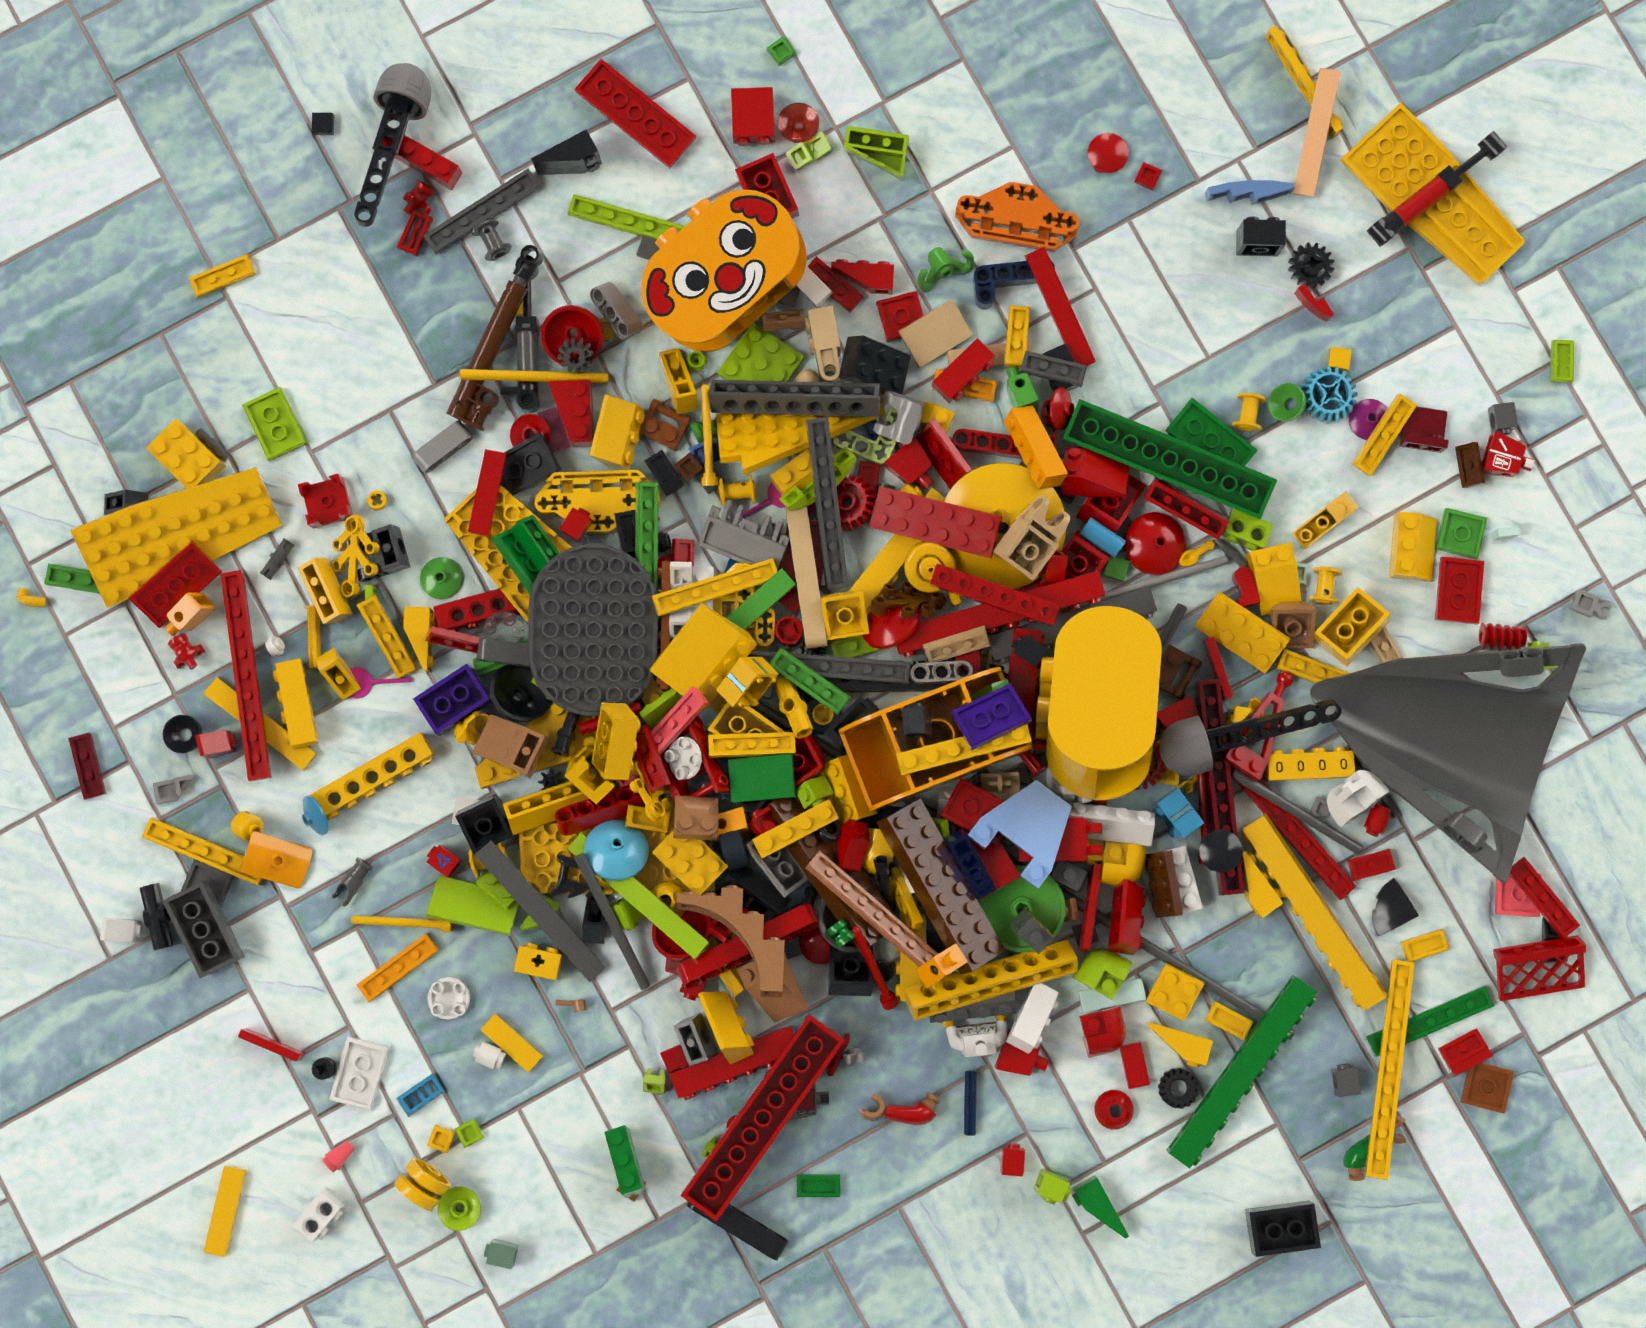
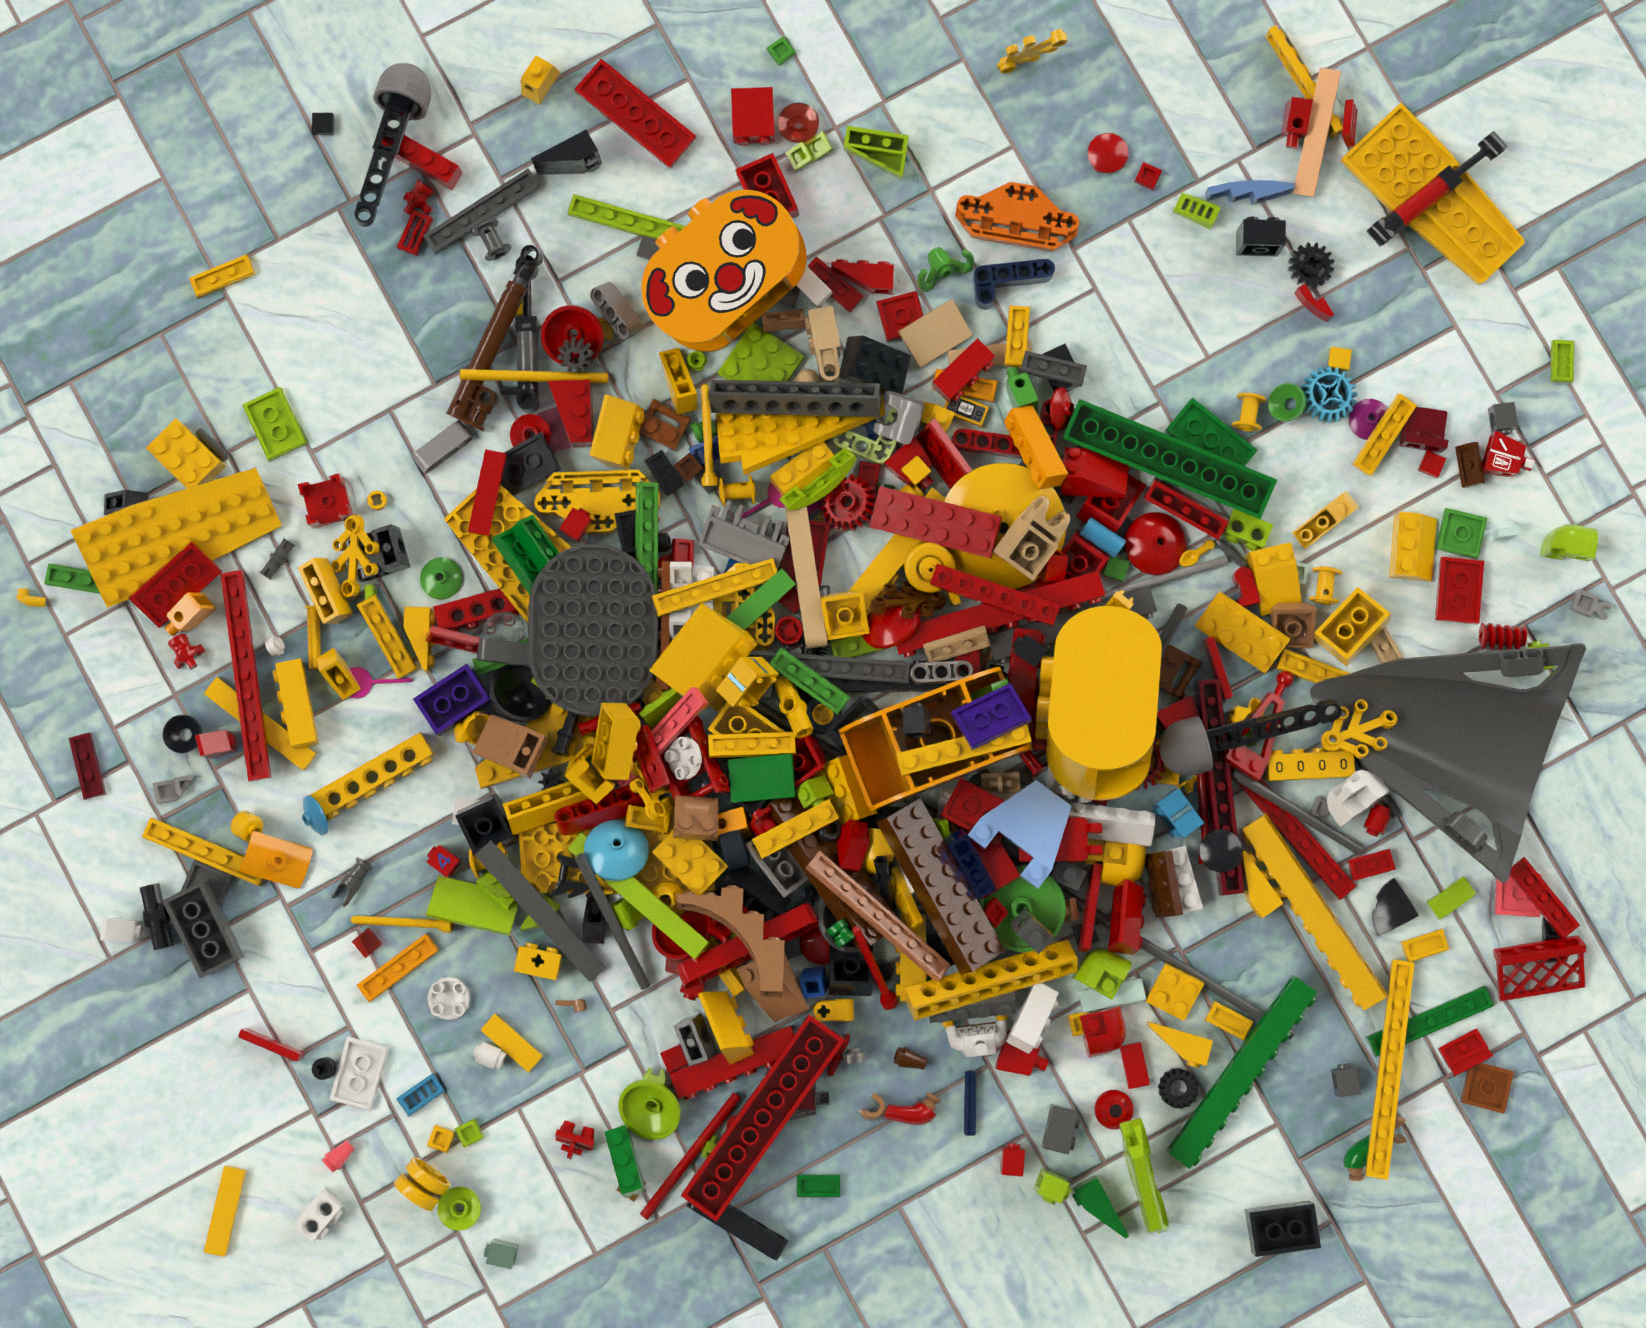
dark grey plate [806,417,848,589] -> none
light orange torso [916,944,967,988] -> none
red tile [1024,246,1096,366] -> none
none -> clear red tile [352,928,383,958]
none -> yellow torso [520,55,560,105]
none -> red hips [555,1120,594,1159]
none -> lime dish [618,1080,681,1140]
none -> red piece [640,1092,742,1220]
none -> blue brick [799,966,828,999]
none -> yellow piece [813,998,855,1021]
none -> reddish brown cone [894,1046,927,1070]
none -> yellow tile [901,456,931,486]
none -> tile [944,397,989,427]
none -> red tile [983,897,1009,928]
none -> yellow plant [996,29,1068,74]
none -> dark grey brick [1041,1104,1080,1155]
none -> yellow tile [1067,1012,1089,1037]
none -> yellow tile [1105,590,1134,610]
none -> lime connector [1119,1117,1169,1234]
none -> lime slope [1173,193,1221,229]
none -> red torso [1281,97,1313,149]
none -> yellow plant [1321,699,1398,759]
none -> red tile [1342,99,1358,147]
none -> red tile [1417,450,1447,479]
none -> lime slope [1427,876,1477,920]
none -> lime brick [1540,524,1598,562]

